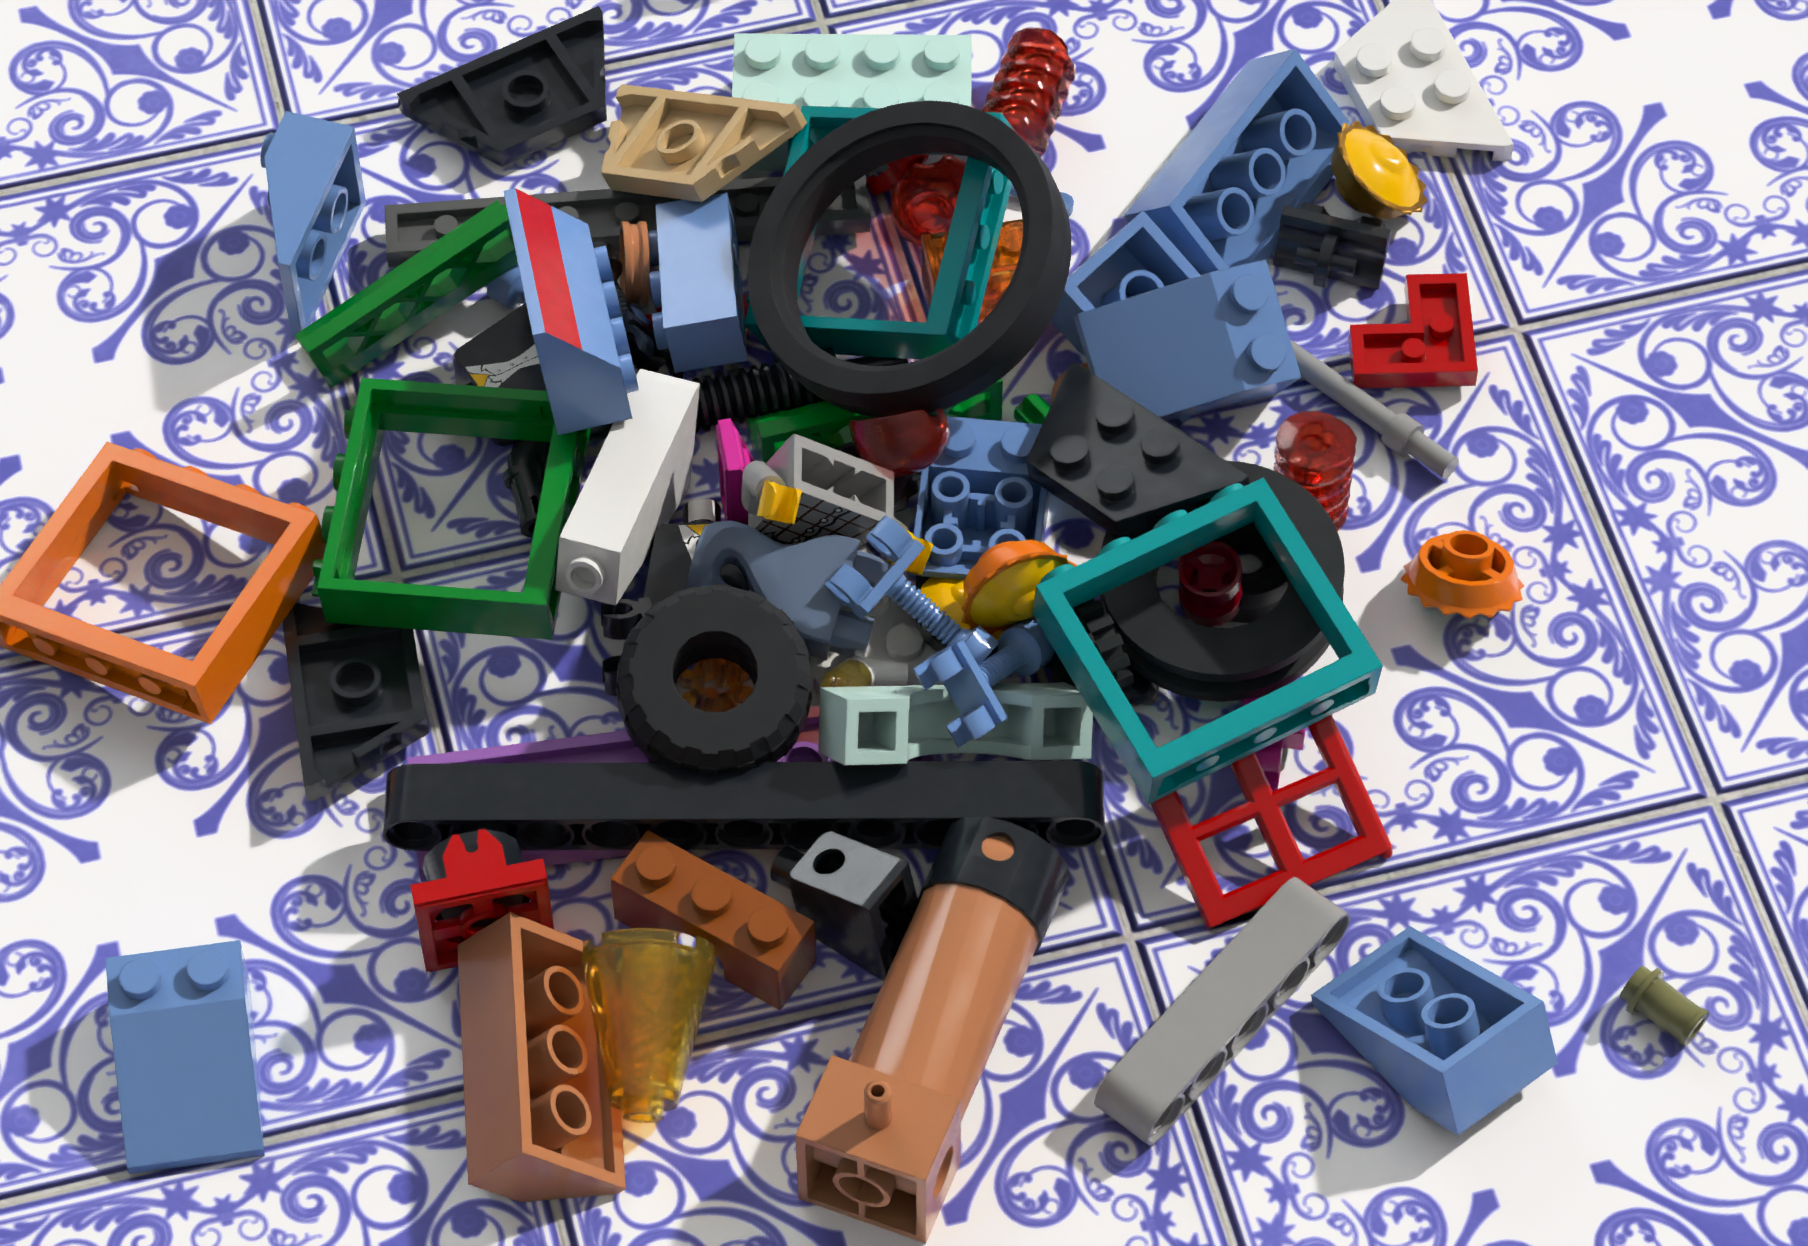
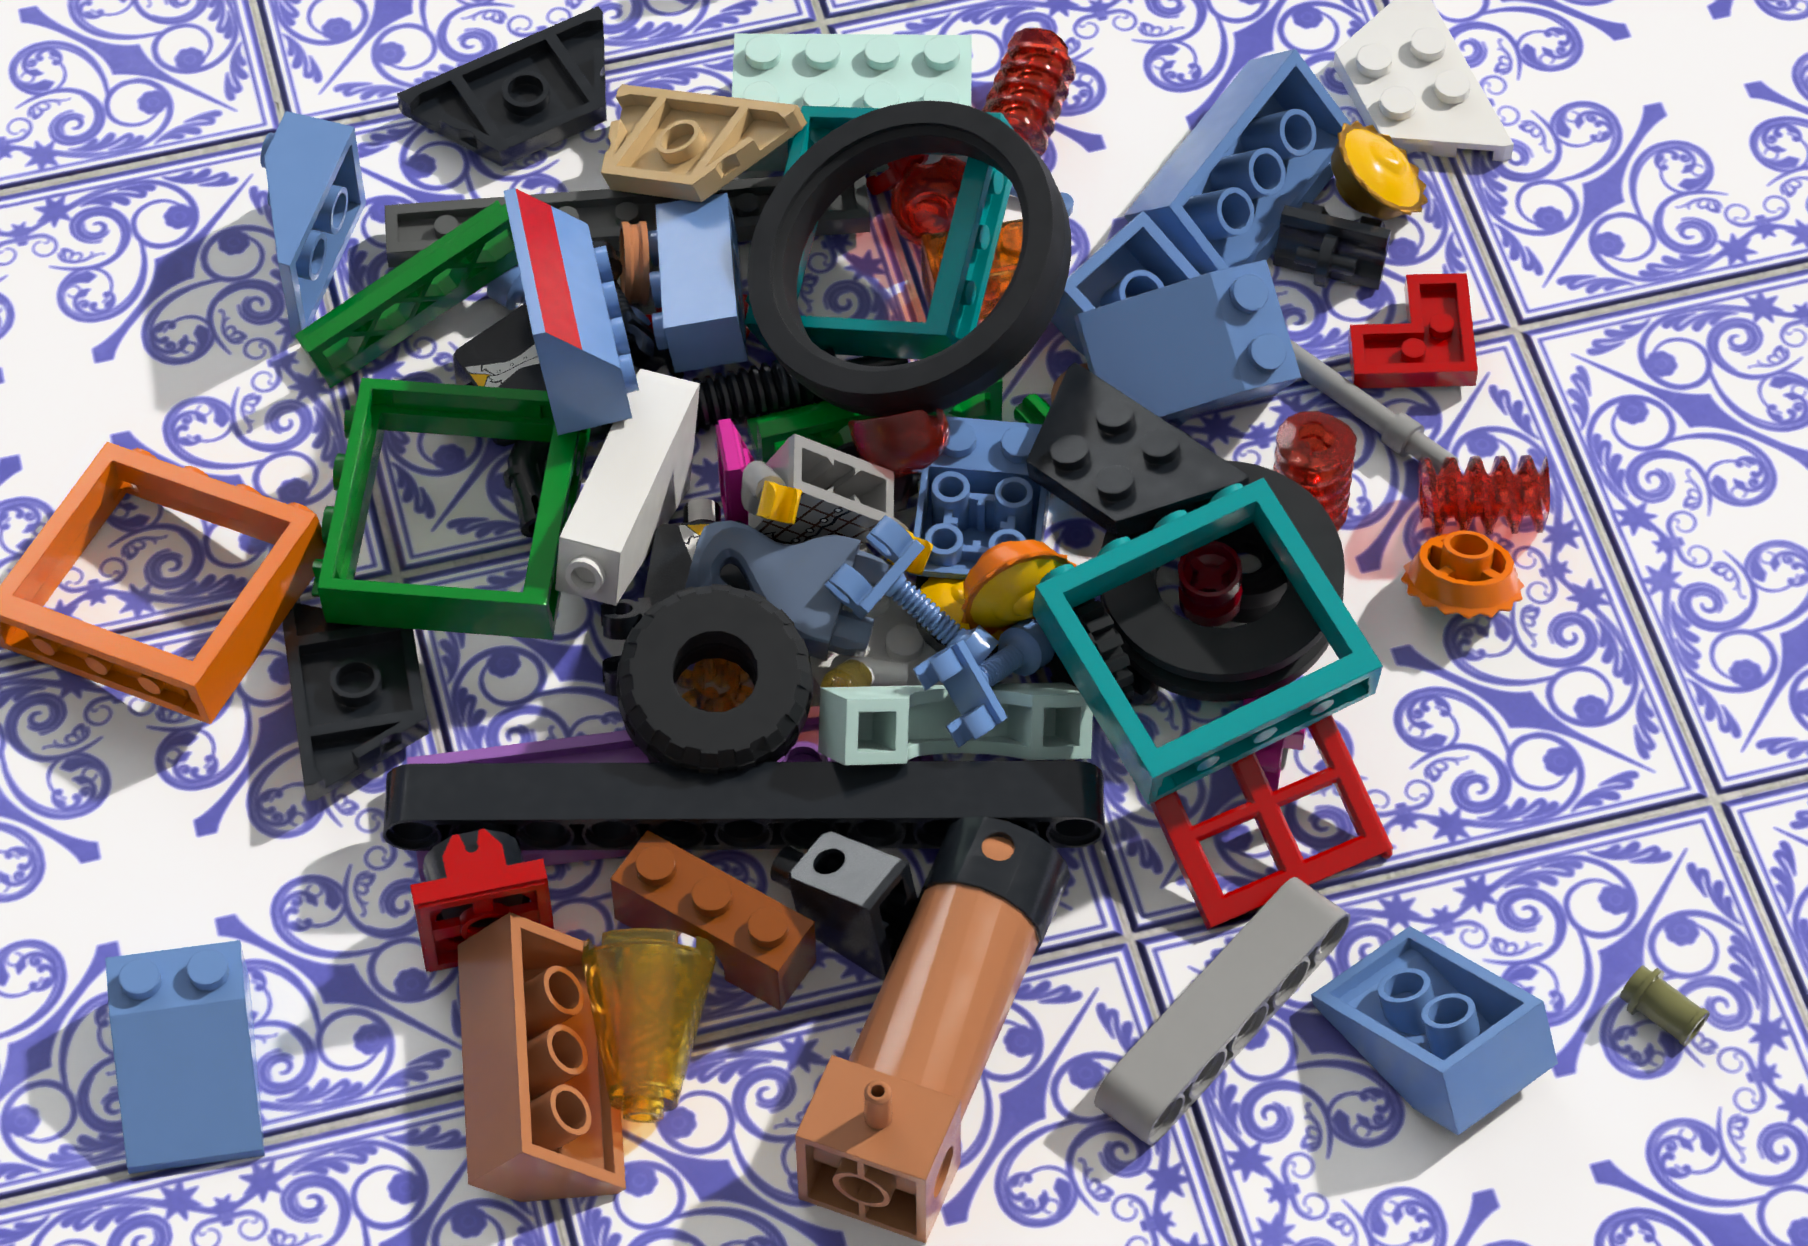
none -> clear red piece [1418,455,1550,536]

